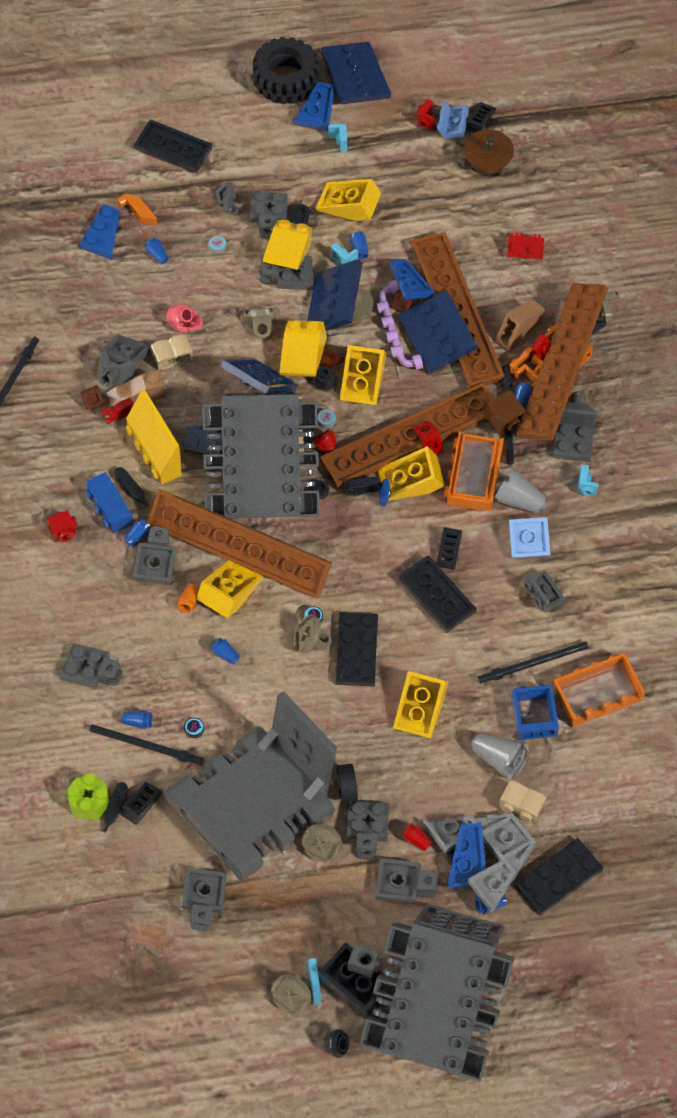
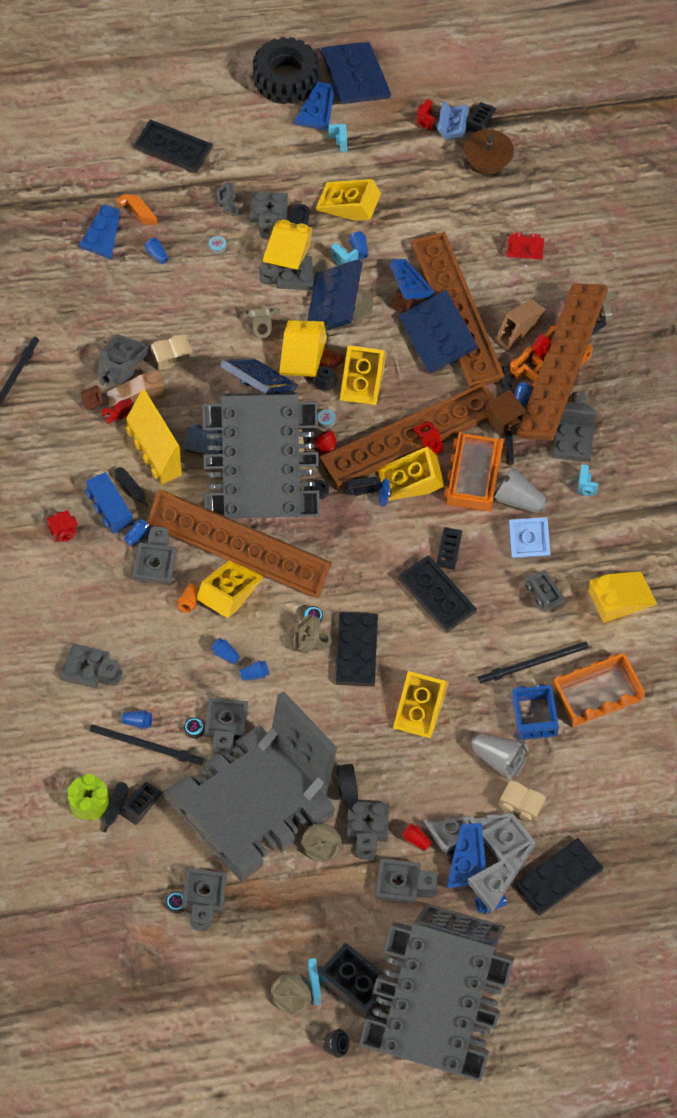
coral head [166,304,203,332] -> none
dark grey brick [348,944,381,978] -> none
lavender bar [376,280,423,370] -> none
none -> black tile [166,891,185,913]
none -> dark grey plate [205,698,248,756]
none -> blue cone [240,660,270,681]
none -> yellow slope [588,571,657,623]

